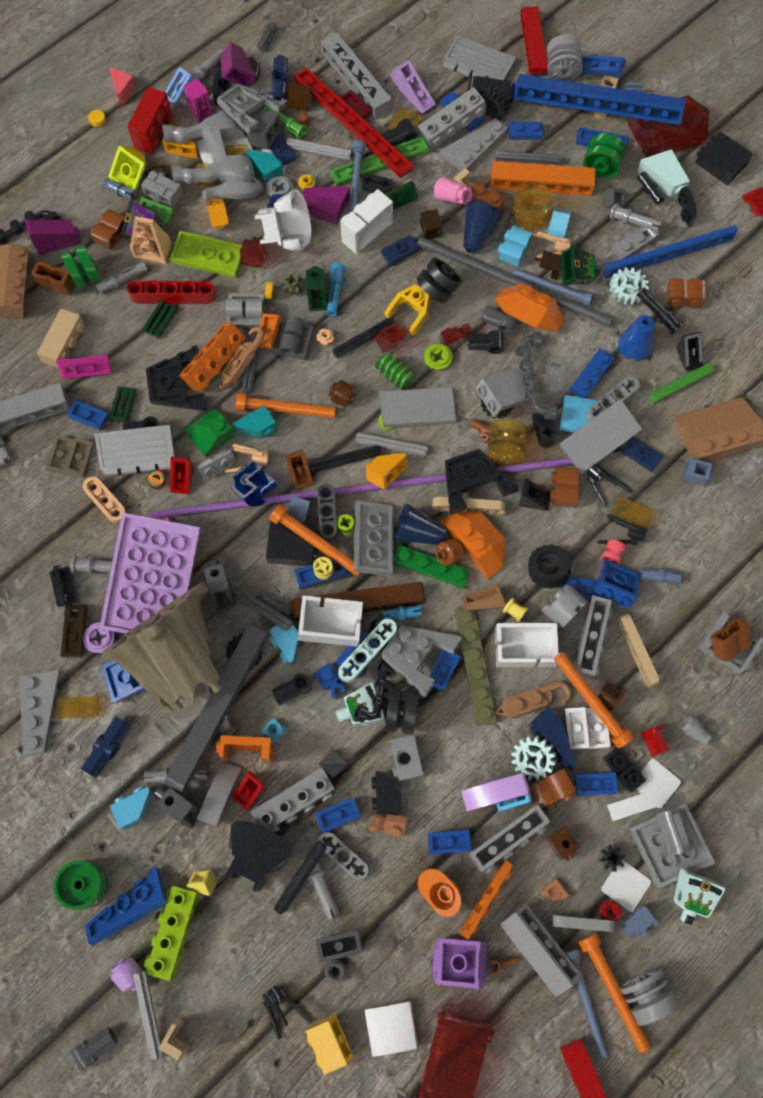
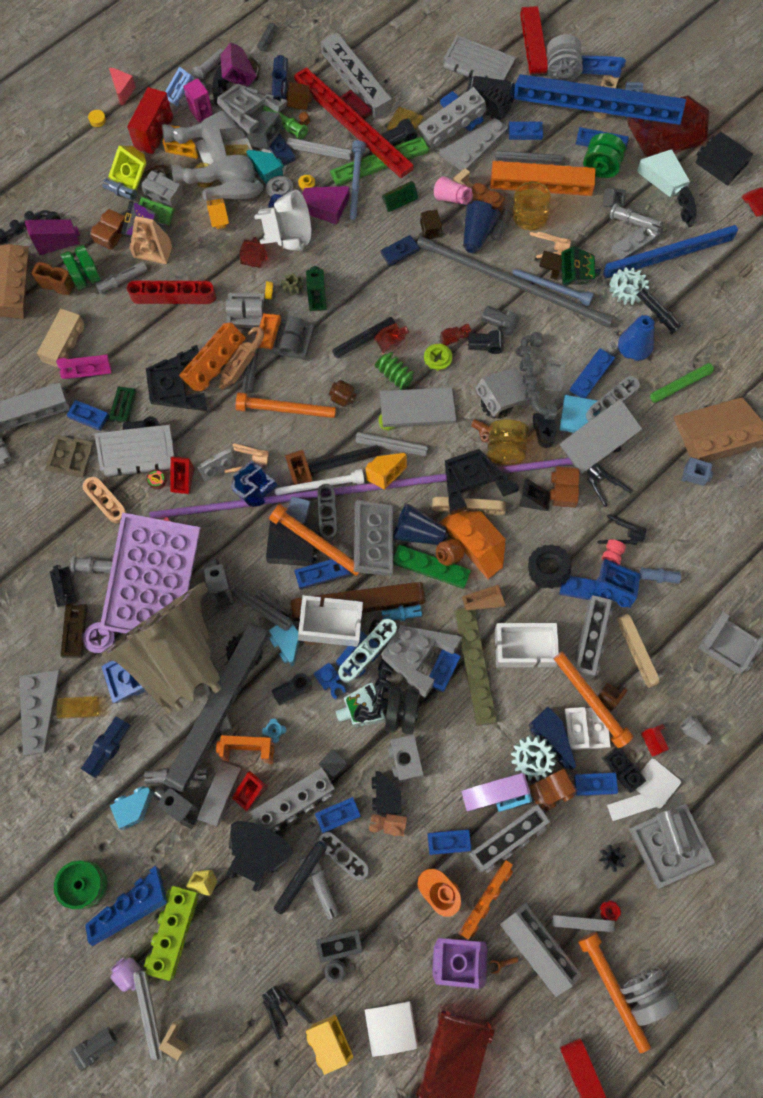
dark green tile [142,301,177,338] -> none
lime tile [169,231,246,278] -> none
green slope [184,409,235,457] -> none
teal slope [233,405,278,439] -> none
light yellow wheel [313,557,333,580] -> none
light nougat plate [317,328,334,346] -> none
dark azure pin [326,263,346,317] -> none
lime bush [337,514,355,537] -> none
white piece [340,189,393,254] -> none
black beam [361,174,393,194] -> none
yellow piece [384,284,432,336] -> none
lavender slope [390,60,436,114] -> none
pearl dark grey wheel [417,257,463,303] -> none
orange wedge [495,283,565,332] -> none
medium nougat plate [495,681,572,719] -> none
medium azure brick [497,225,533,266] -> none
light yellow bush [503,597,528,623] -> none
nougat tile [539,878,570,900] -> none
light grey brick [541,584,588,630] -> none
reddish brown brick [546,826,580,861] -> none
medium azure slope [547,207,572,238] -> none
sand blue piece [564,948,608,1059] -> none
white sticker [601,860,651,912] -> none
clear yellow plate [611,496,655,529] -> none
dark blue plate [621,436,664,473] -> none
sand blue brick [621,906,659,939] -> none
black pin [637,171,665,205] -> none
dark orange brick [667,278,706,308] -> none
light aqua torso [674,868,726,925] -> none
black slope [676,332,703,371] -> none
dark orange brick [711,618,753,662] -> none
none -> white piece [274,469,364,495]

